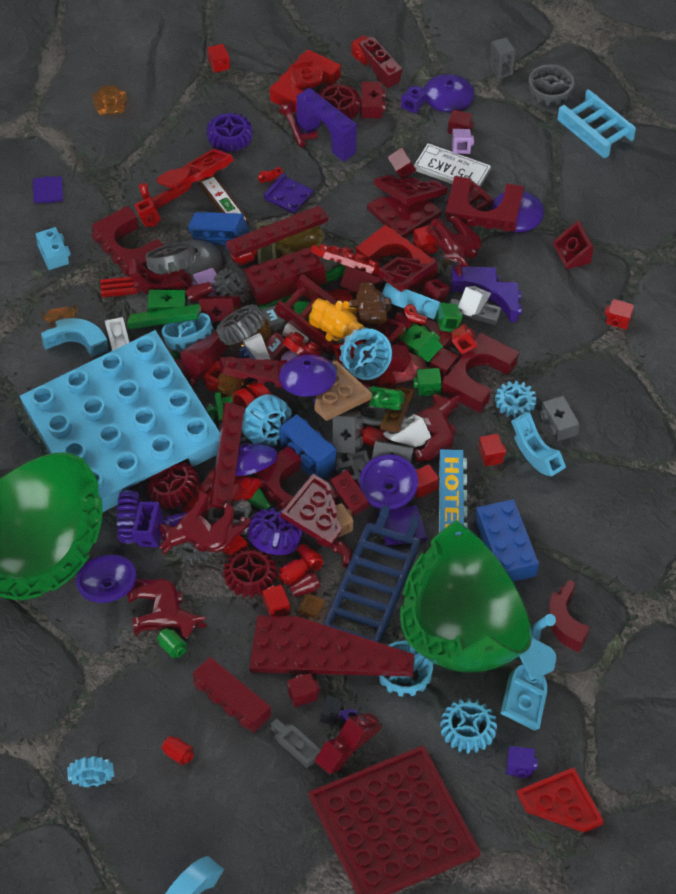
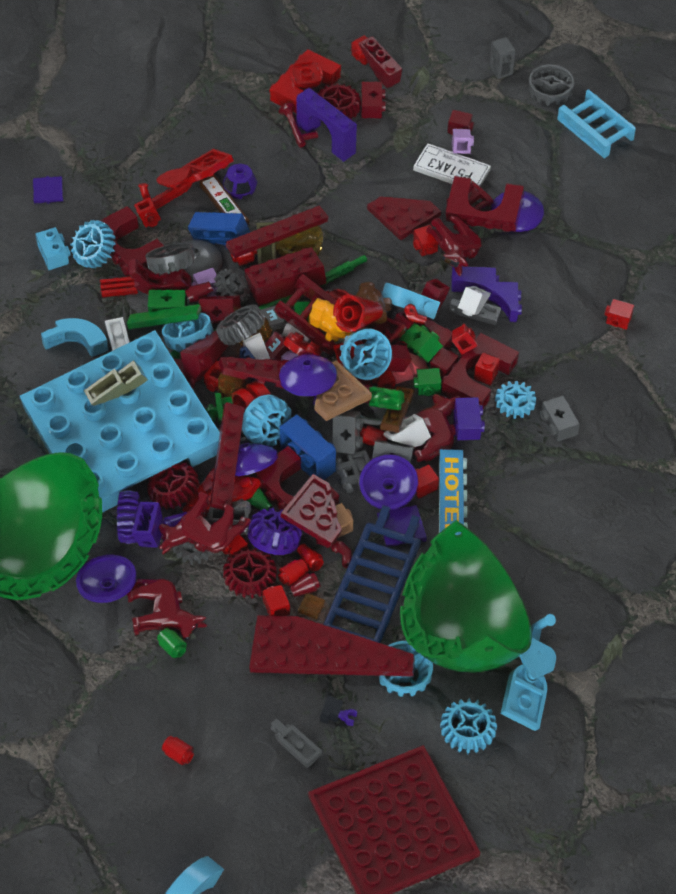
clear orange plate [41,305,78,323] -> none
medium azure gear [67,756,114,787] -> none
clear orange plate [93,85,127,115] -> none
dark red brick [193,657,271,733] -> none
dark purple gear [206,112,253,153] -> none
red brick [207,44,230,73] -> none
red arm [258,167,283,183] -> none
dark purple piece [264,173,314,215] -> none
dark red brick [287,673,320,708] -> none
red plate [310,244,382,275] -> none
dark red arch [314,713,383,774] -> none
dark red brick [331,470,369,517] -> none
dark red slope [340,266,386,294] -> none
red arch [356,225,438,292] -> none
dark red plate [374,175,448,205] -> none
dark red wing [379,257,437,292] -> none
brick [388,148,417,179] -> none
dark purple brick [401,86,426,114] -> none
dark purple dish [424,74,474,113] -> none
green brick [436,303,462,332] -> none
blue brick [475,499,539,582] -> none
red brick [478,434,506,466] -> none
dark purple brick [506,746,538,778] -> none
medium azure arch [511,412,566,476] -> none
red plate [516,767,604,833] -> none
dark red arch [548,580,590,653] -> none
dark red slope [552,220,594,269] -> none
none -> medium azure gear [70,220,116,269]
none -> olive slope [84,360,148,406]
none -> dark purple cone [223,164,257,199]
none -> red cone [333,294,383,332]
none -> dark purple brick [453,397,485,440]
none -> red brick [474,353,500,386]

